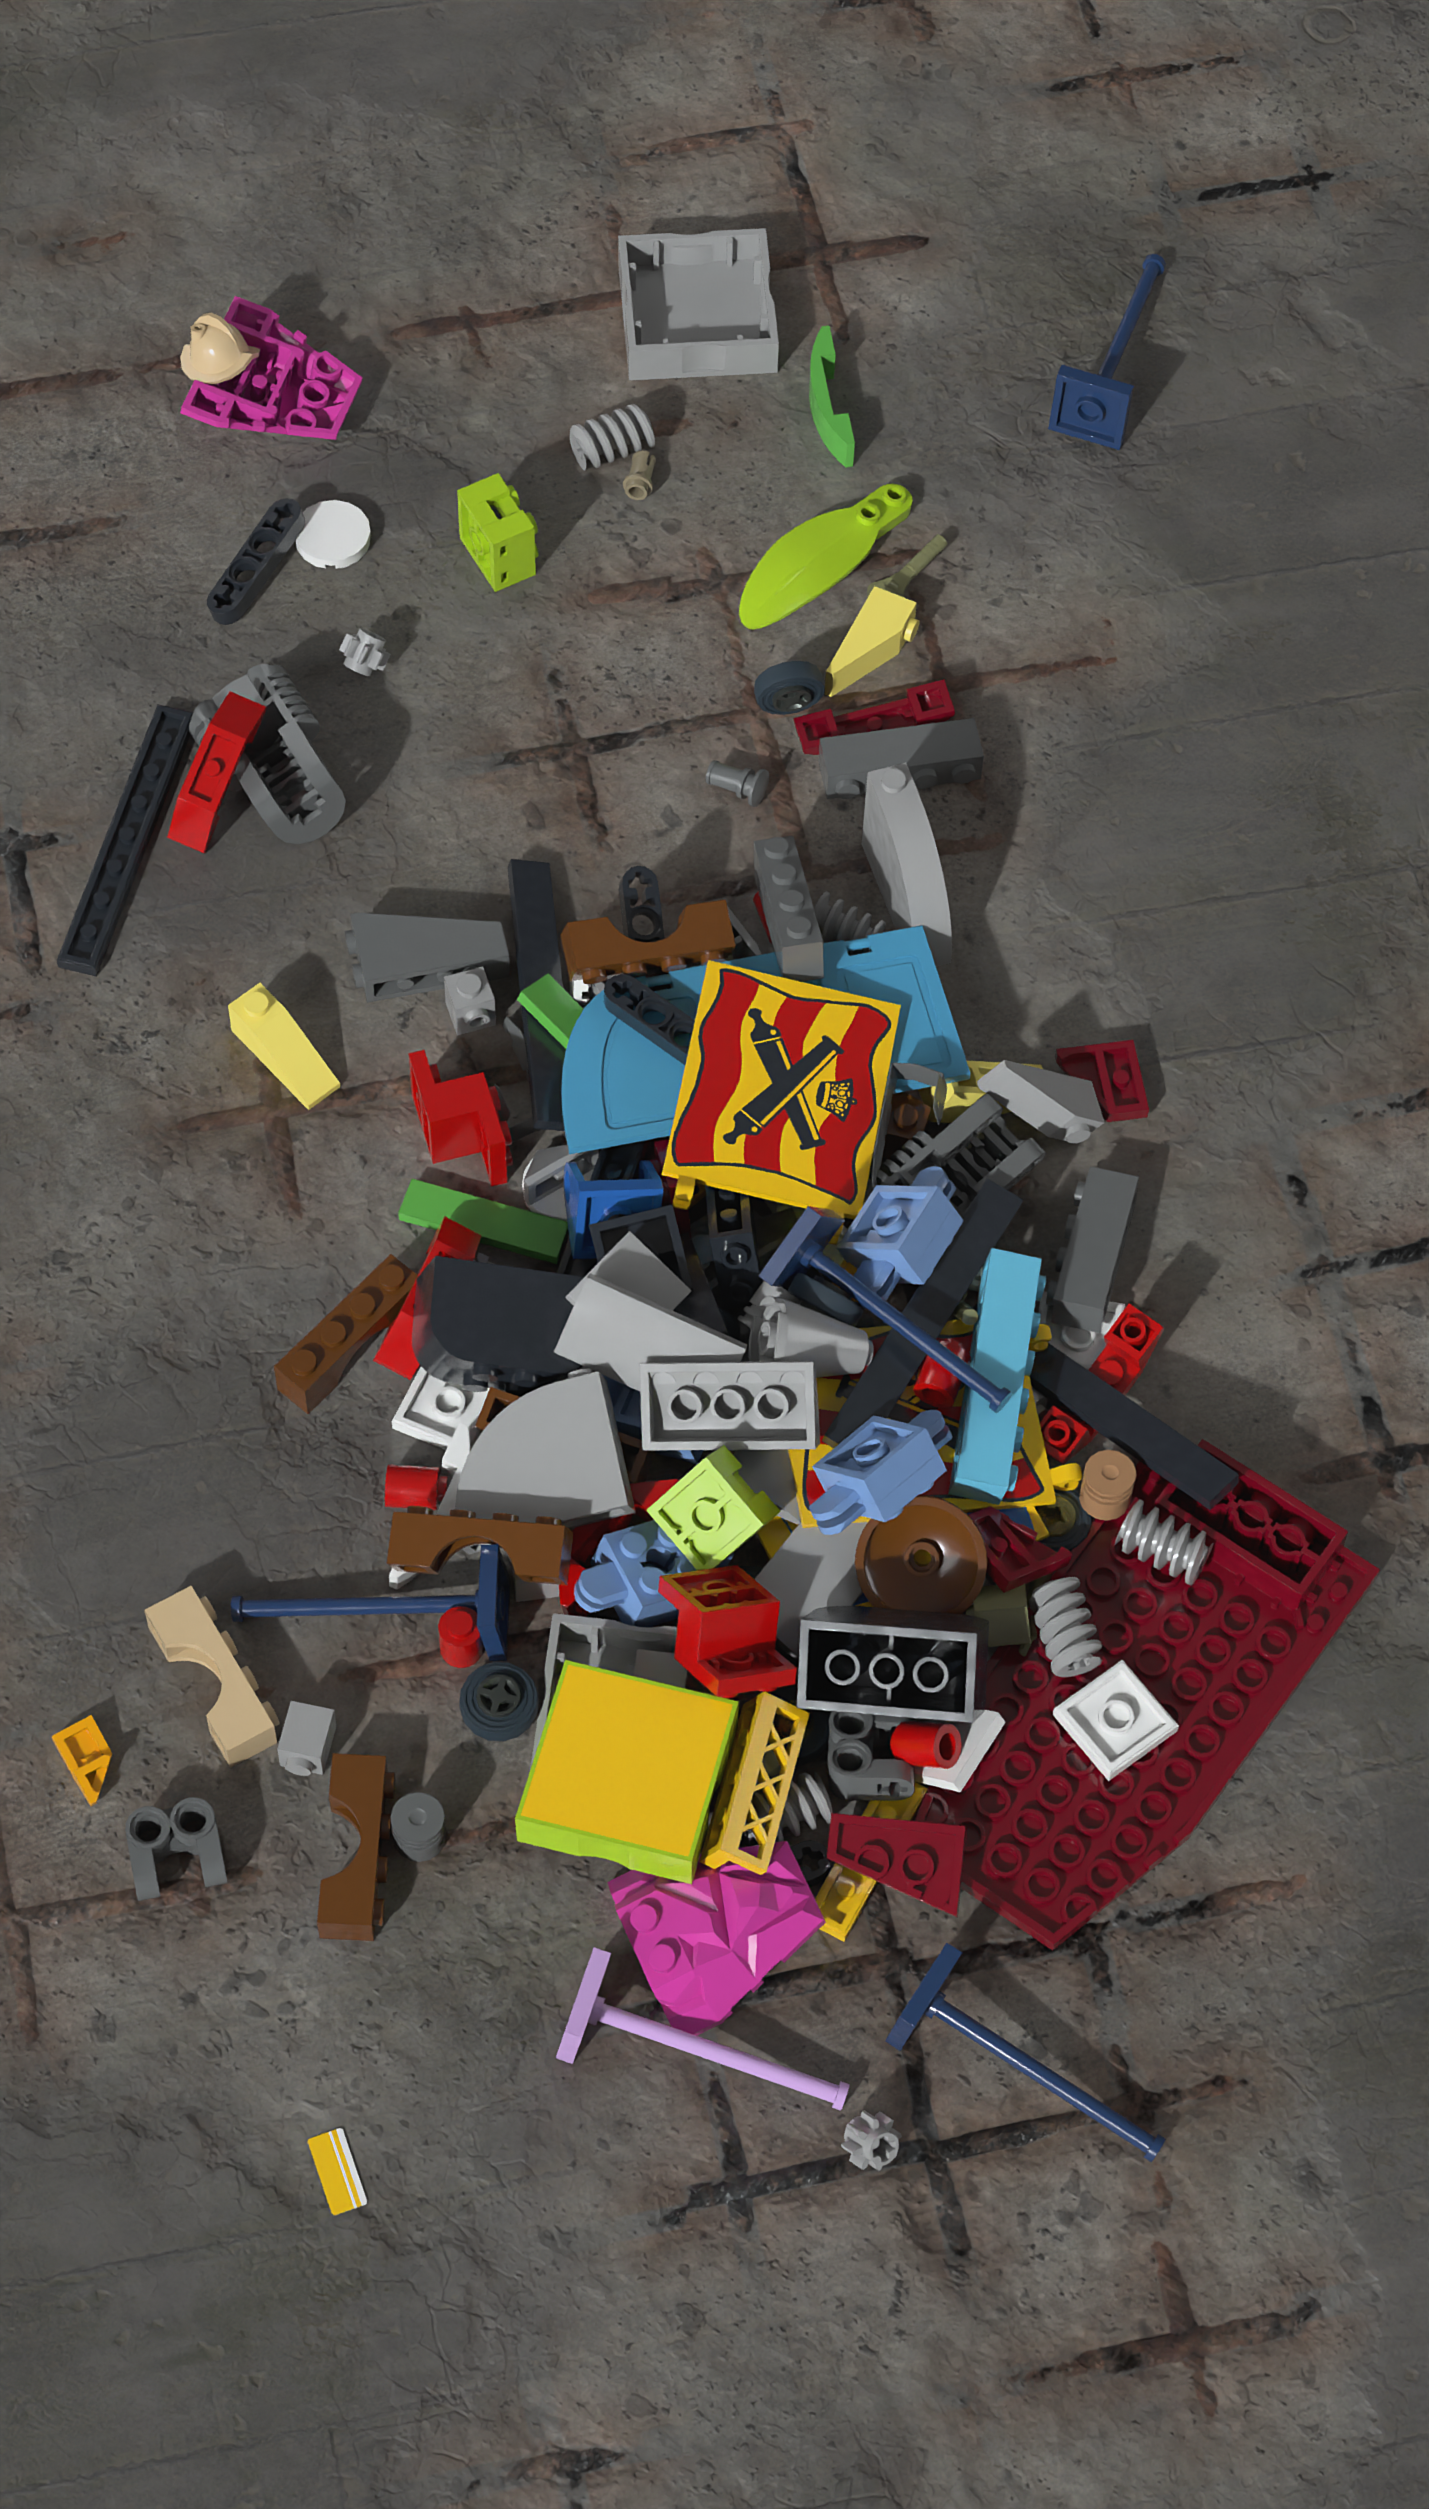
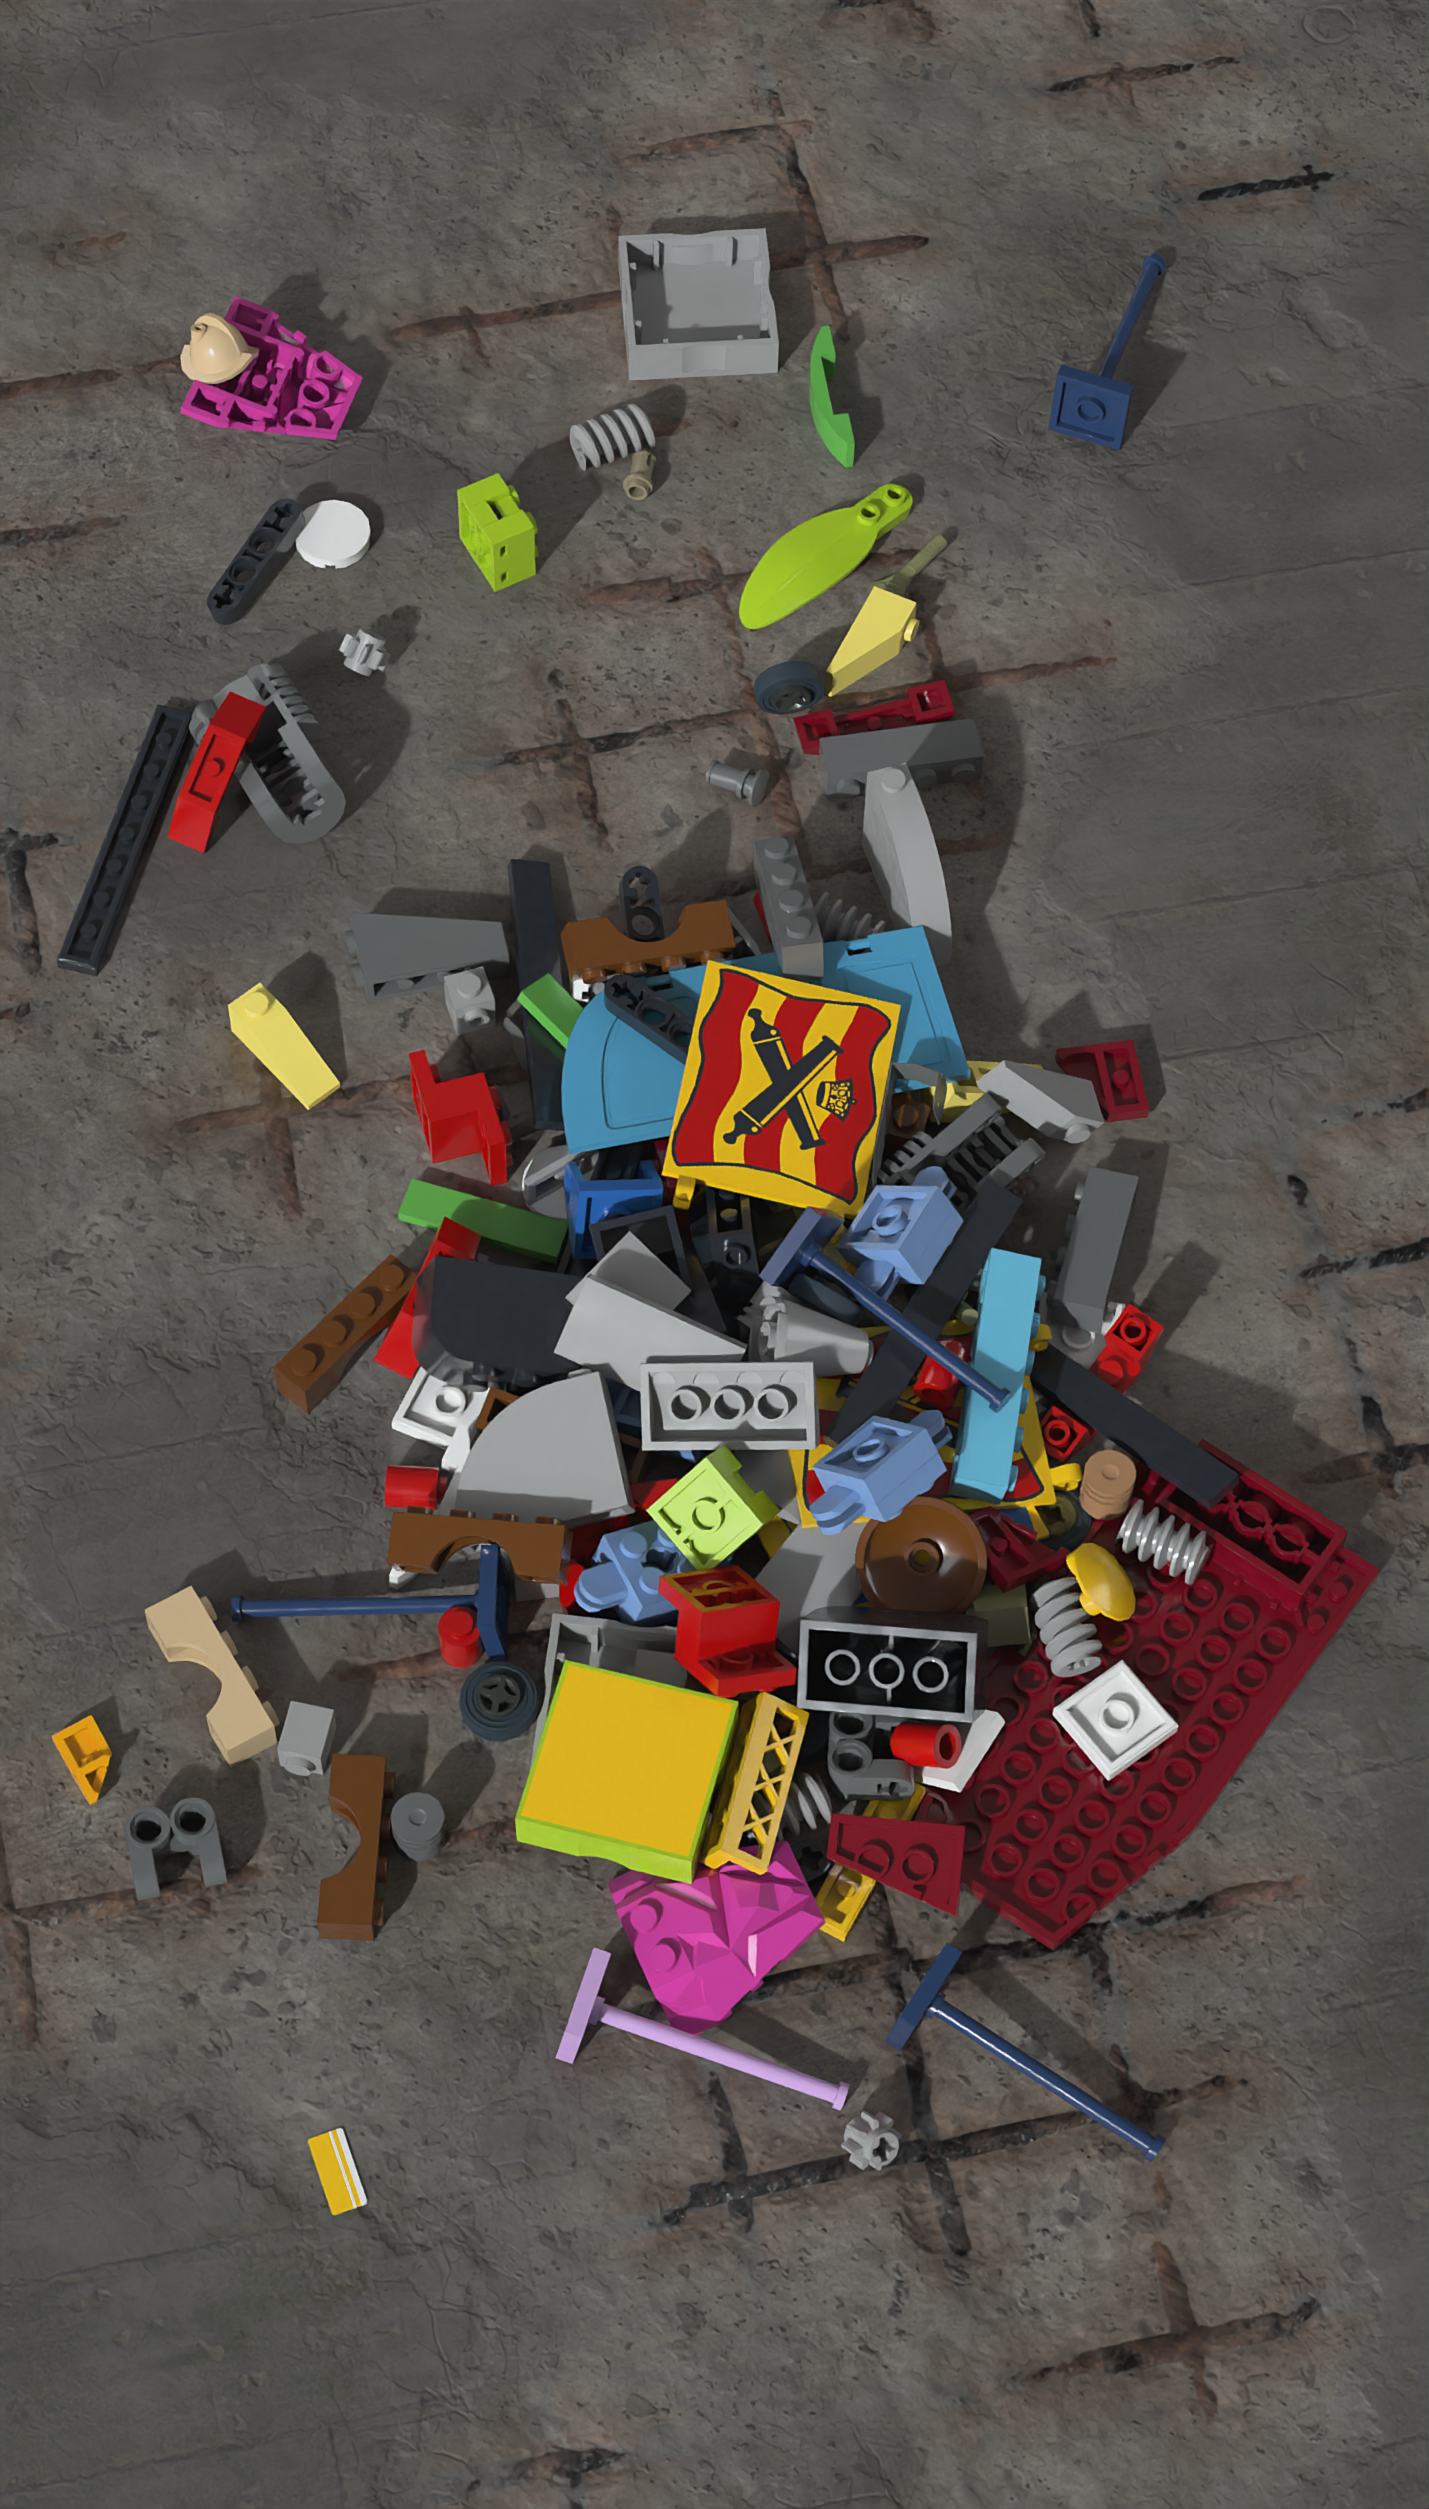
none -> yellow dish [1066,1543,1136,1621]

